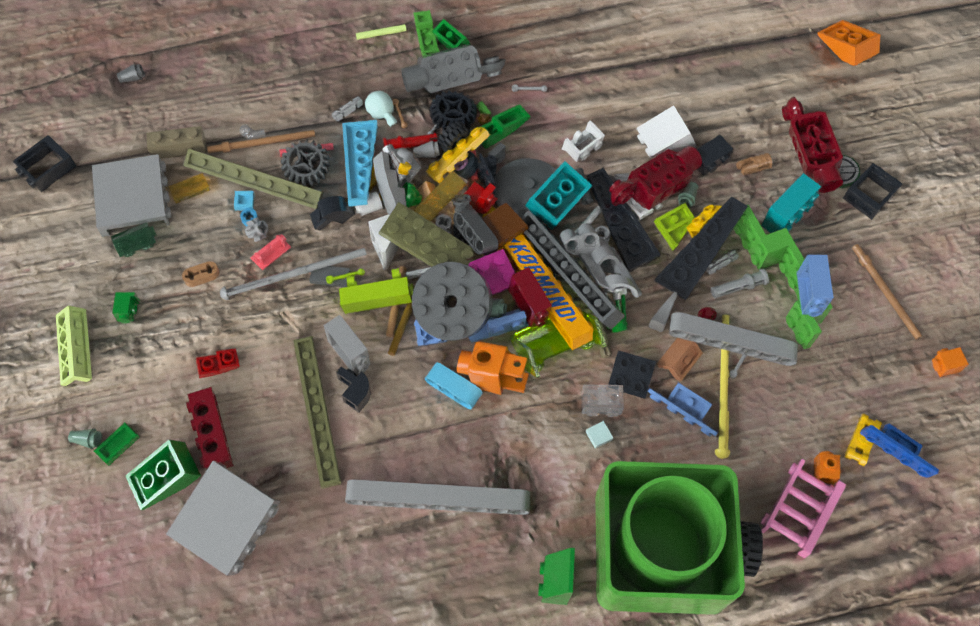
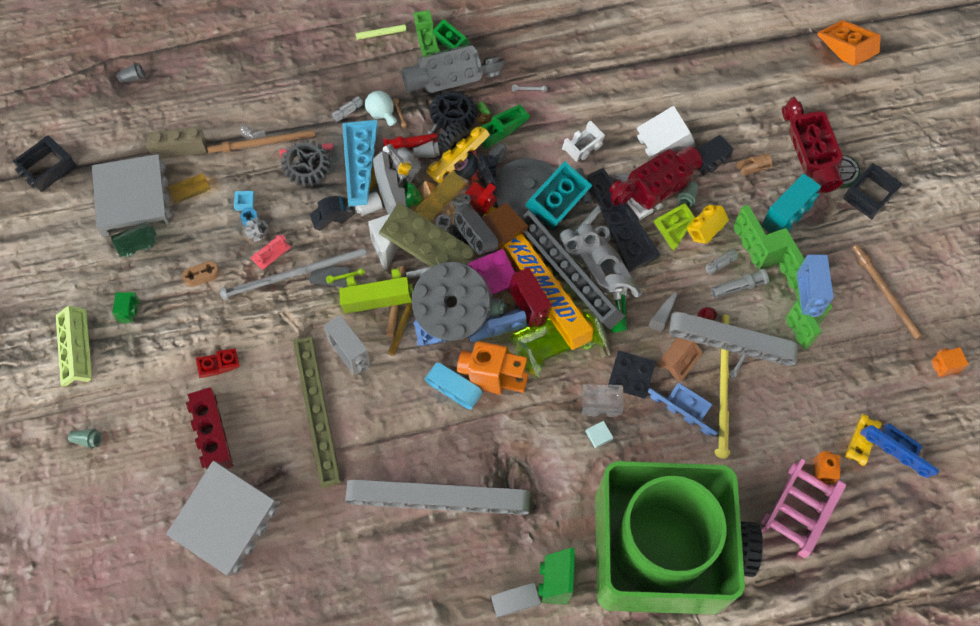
green tile [94,422,140,466] -> none
green slope [125,439,201,510] -> none
olive plate [183,149,324,209] -> none
black brick [336,366,371,413] -> none
black wing [654,196,748,301] -> none
none -> light grey slope [491,583,541,618]

